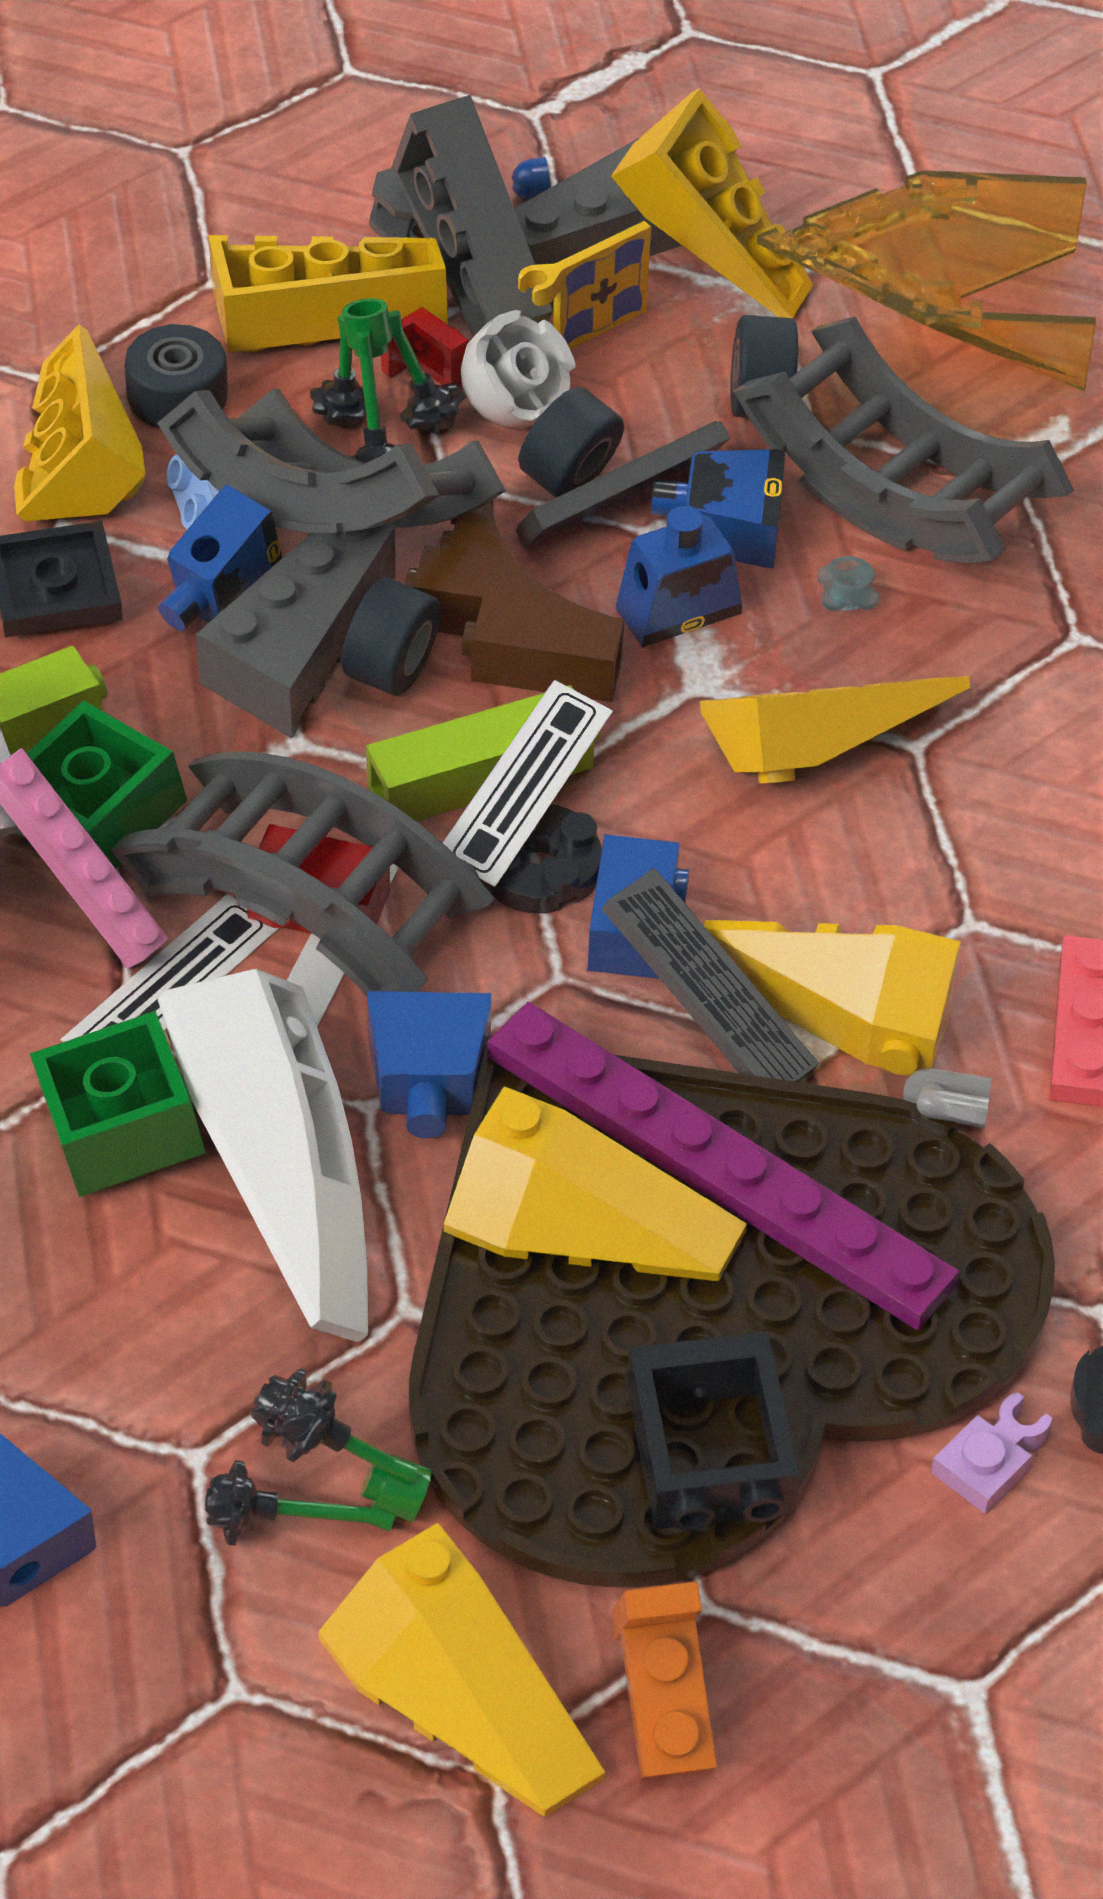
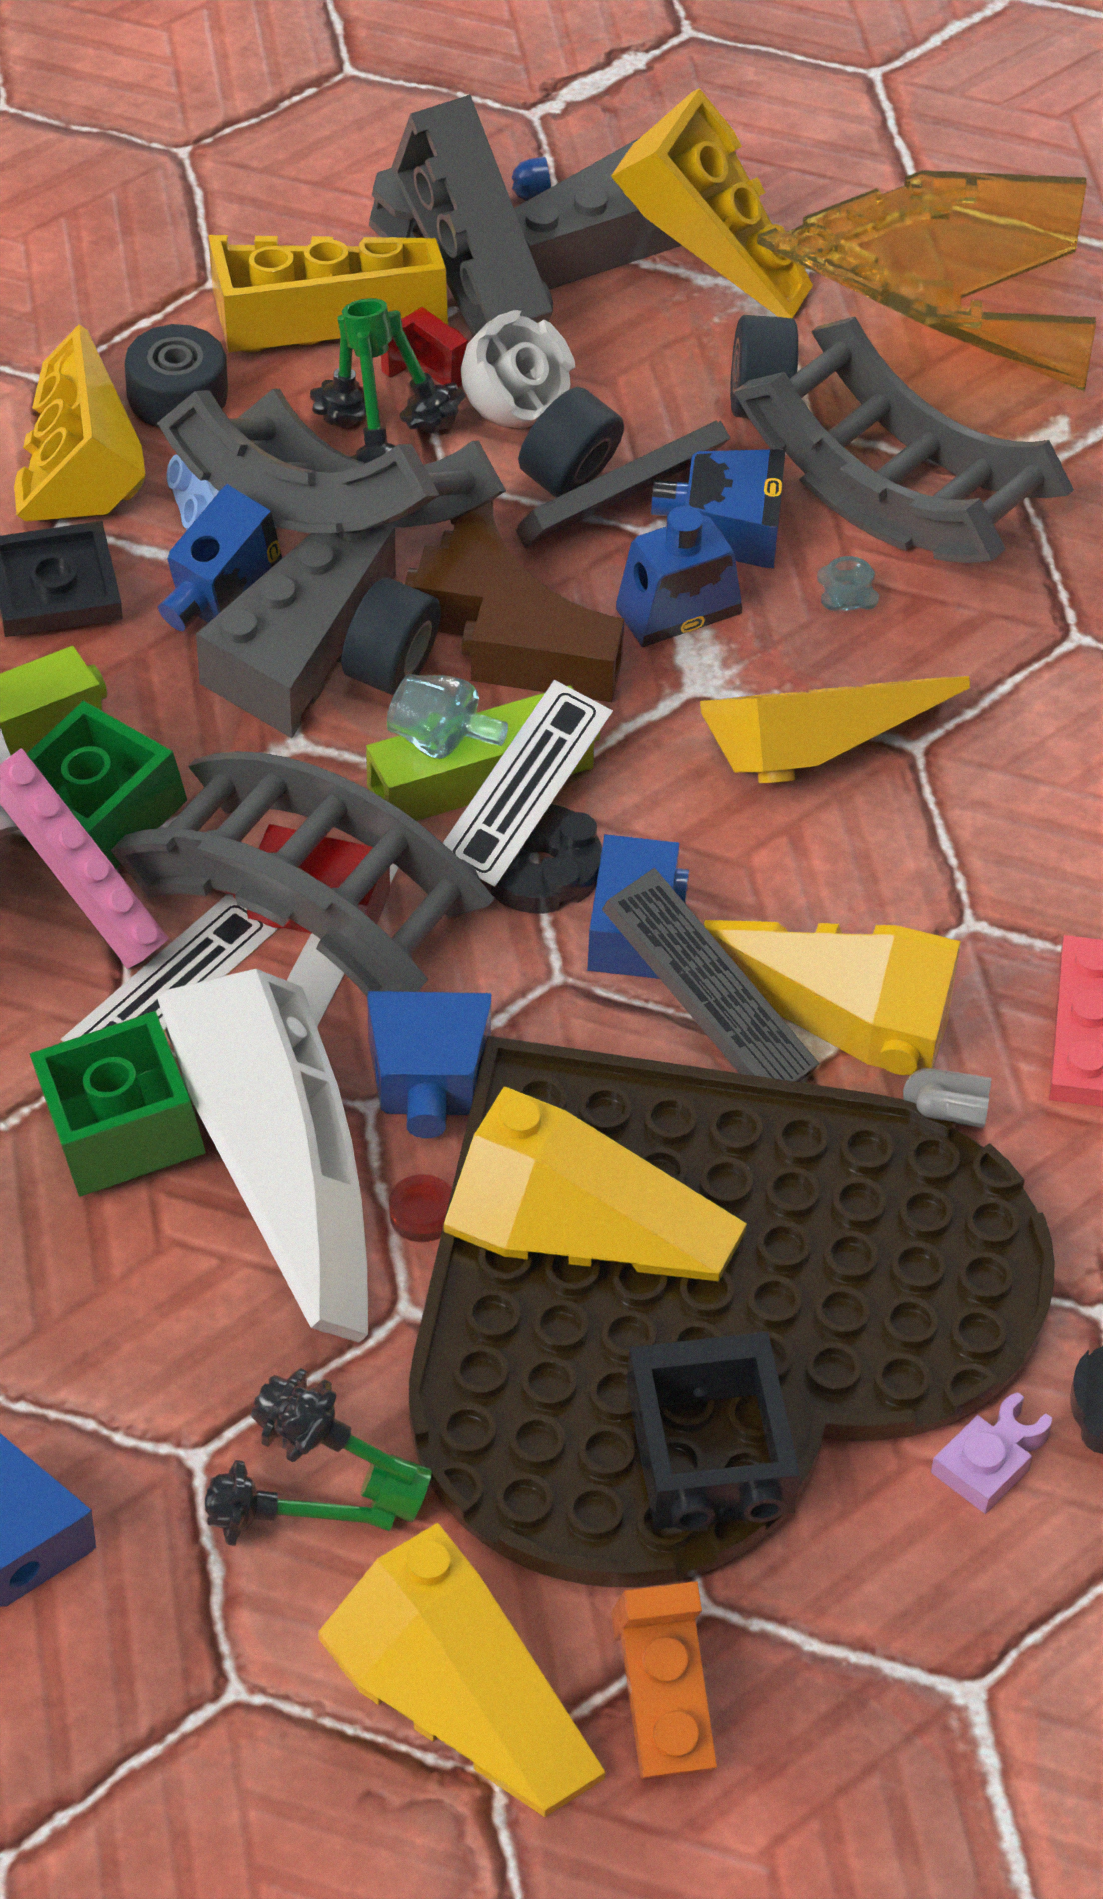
magenta plate [487,1001,959,1331] -> none
yellow flag [518,221,651,349] -> none
none -> clear light blue piece [387,674,508,759]
none -> clear red tile [389,1174,452,1242]

